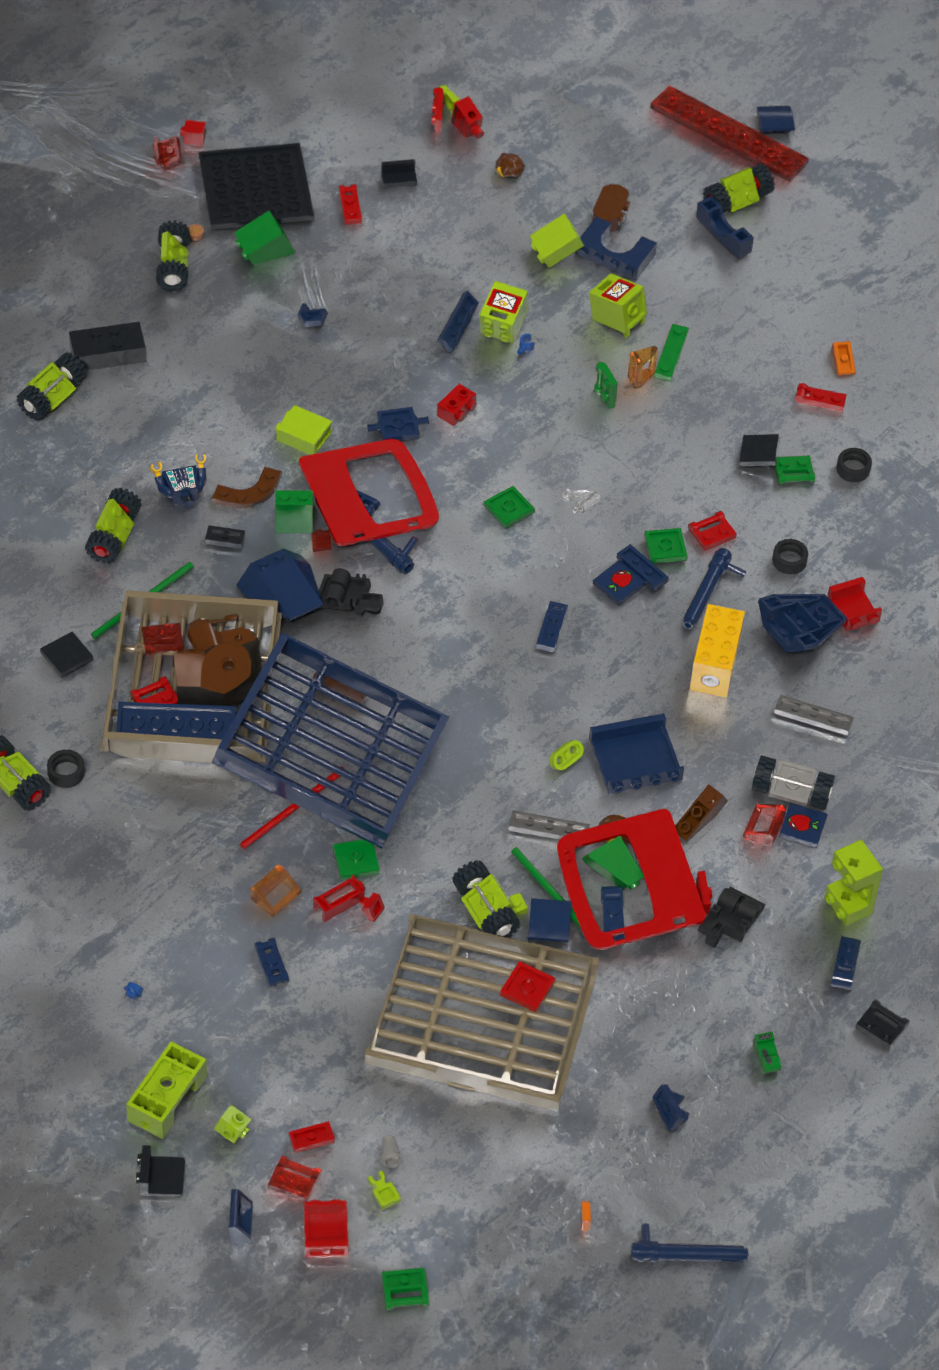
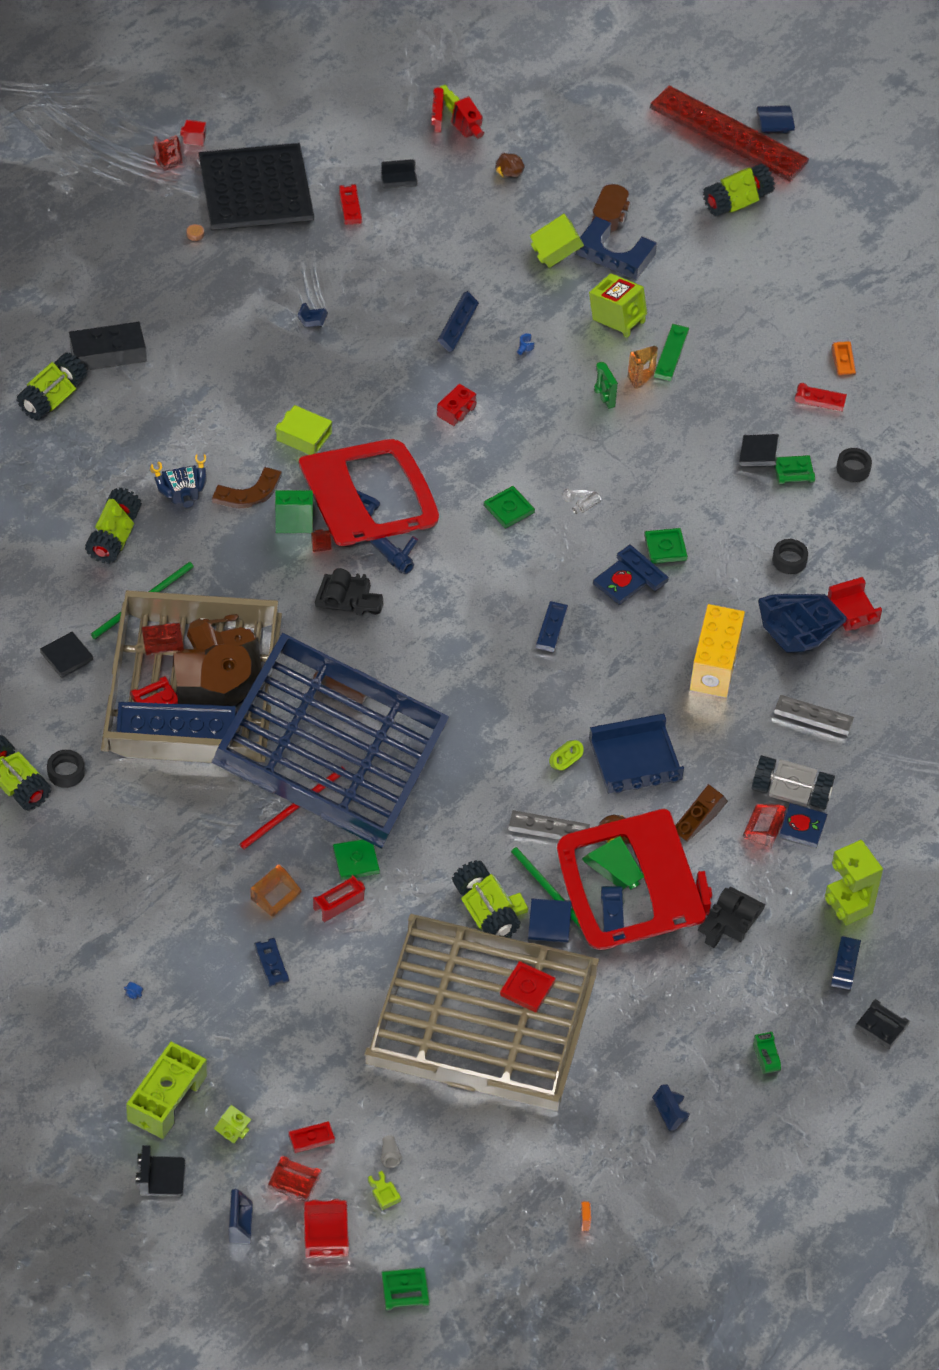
plate [156,220,190,292] -> none
black plate [205,525,245,549] -> none
green slope [234,210,296,265] -> none
dark blue wedge [236,548,323,621] -> none
red tile [359,893,385,922] -> none
dark blue plate [367,407,429,441] -> none
lime container [479,281,529,344] -> none
dark blue cylinder [631,1223,748,1263] -> none
dark blue cylinder [682,548,747,629] -> none
red plate [688,511,737,551] -> none
dark blue arch [696,196,754,259] -> none

